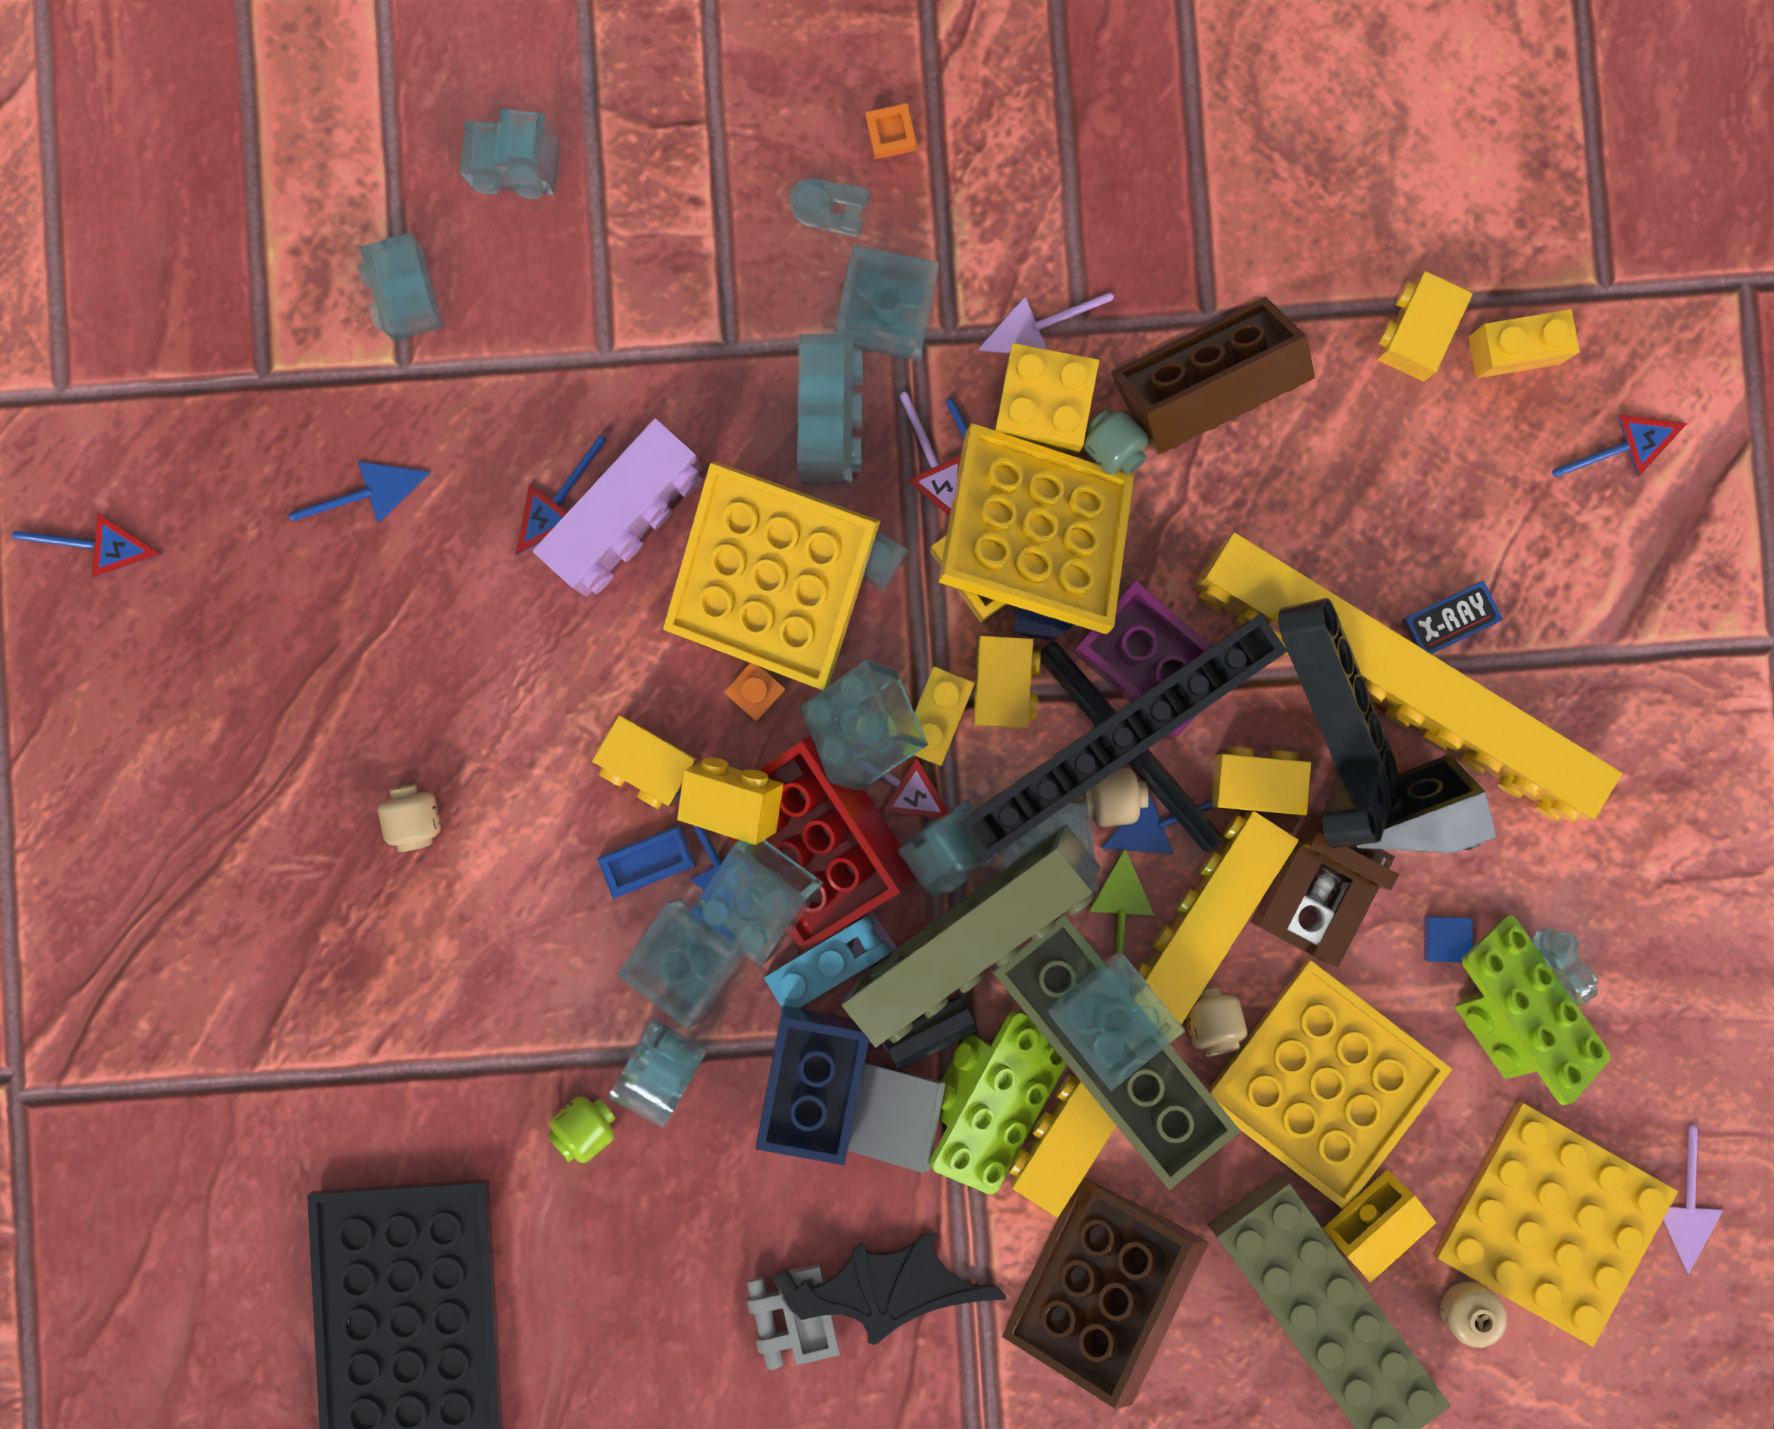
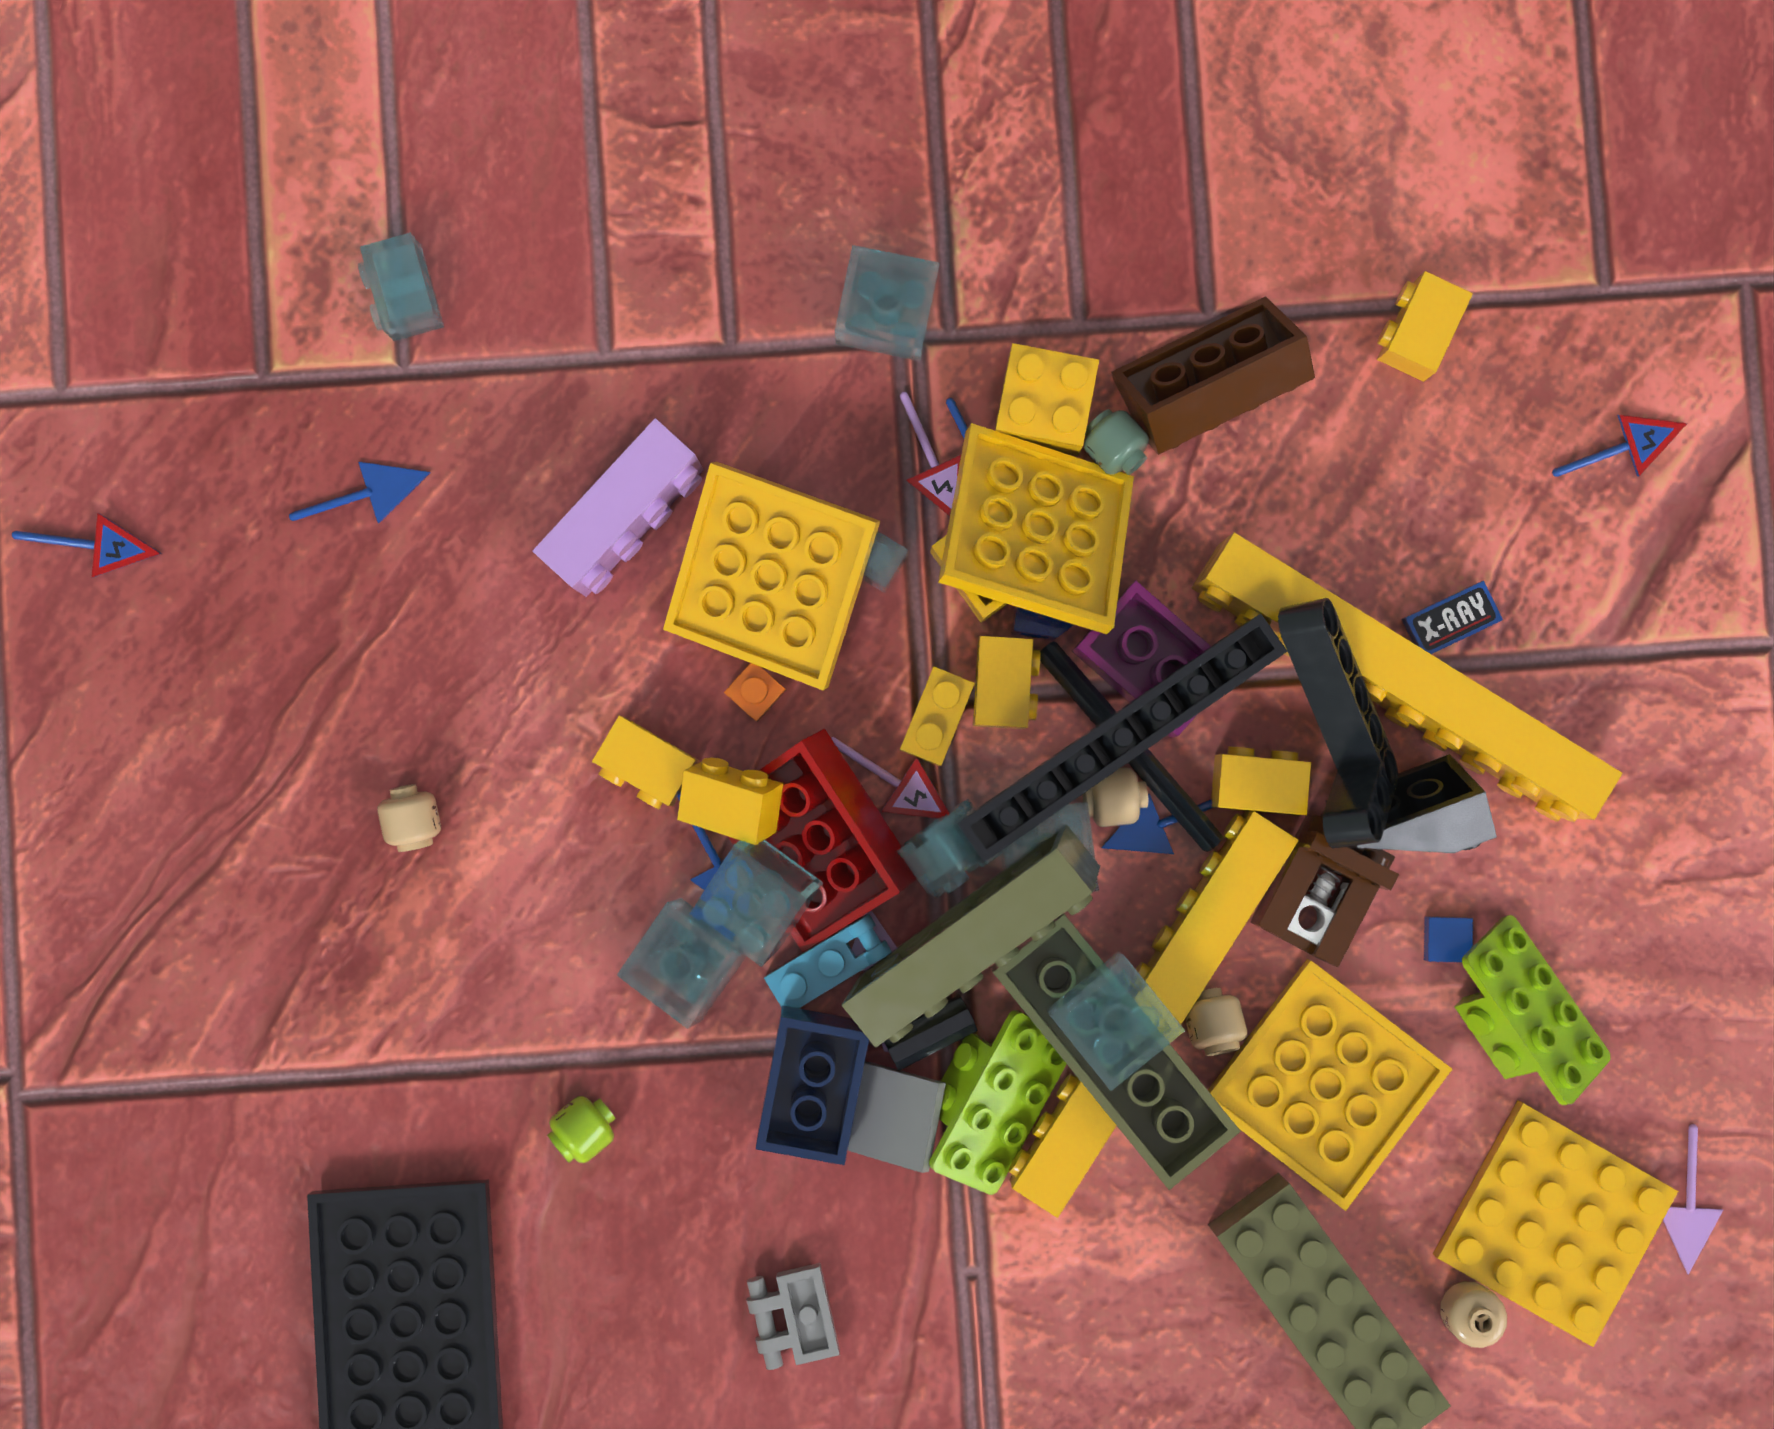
clear light blue brick [460,109,560,199] -> none
piece [516,436,606,555] -> none
blue tile [597,825,696,899] -> none
clear light blue brick [608,1018,707,1128] -> none
black animal [772,1232,1007,1345] -> none
clear light blue plate [790,178,871,237] -> none
clear light blue brick [797,334,863,484] -> none
clear light blue brick [800,659,928,791] -> none
orange plate [865,103,917,160] -> none
lavender piece [977,293,1114,353] -> none
reddish brown slope [1002,1178,1209,1409] -> none
lime piece [1089,848,1155,986] -> none
yellow brick [1322,1169,1436,1283] -> none
yellow brick [1468,309,1580,379] -> none
clear light blue plate [1534,928,1599,1006] -> none

